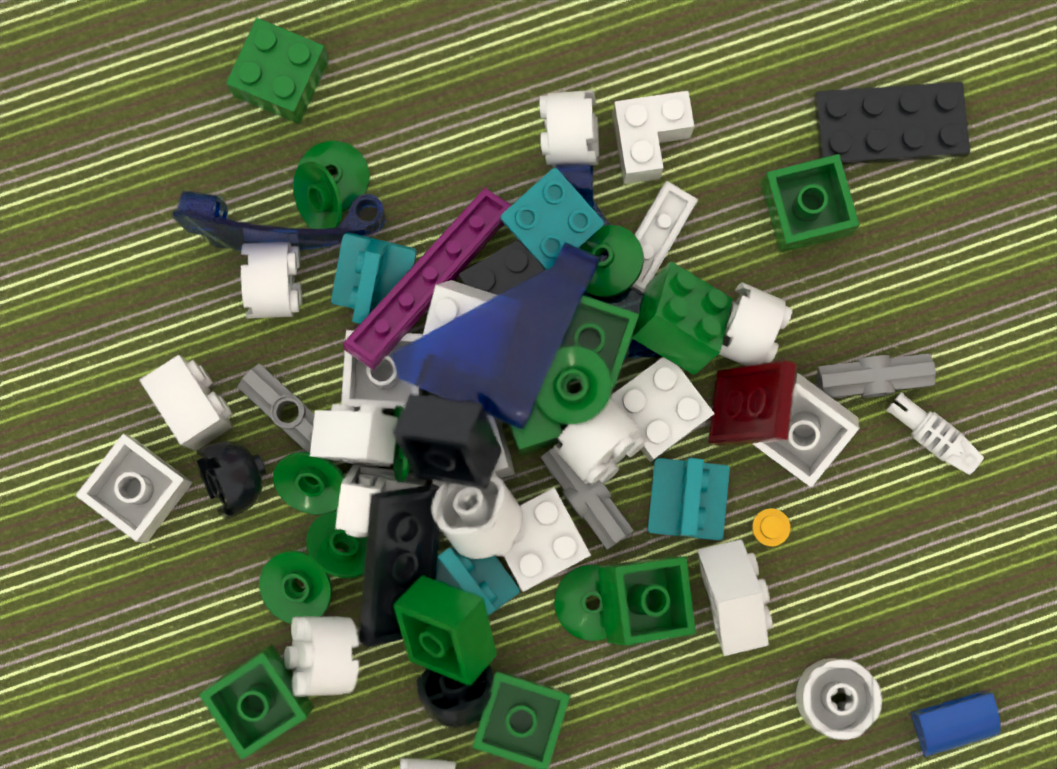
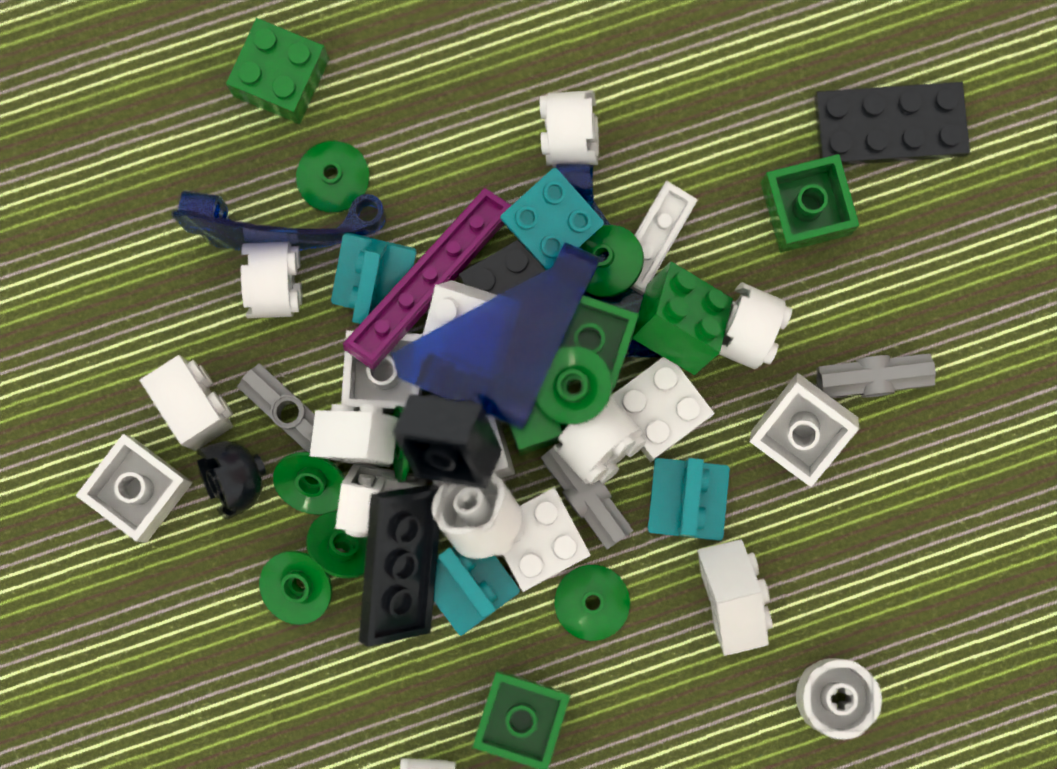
green brick [199,644,314,760] -> none
white brick [284,617,359,696] -> none
green dish [293,161,342,235] -> none
green brick [393,576,497,686] -> none
black cylinder [416,664,494,729] -> none
green brick [598,556,696,646] -> none
white brick [613,91,694,184] -> none
dark red tile [708,360,797,446] -> none
yellow plate [752,508,790,547] -> none
white hinge [886,392,984,475] -> none
blue brick [910,691,1001,757] -> none

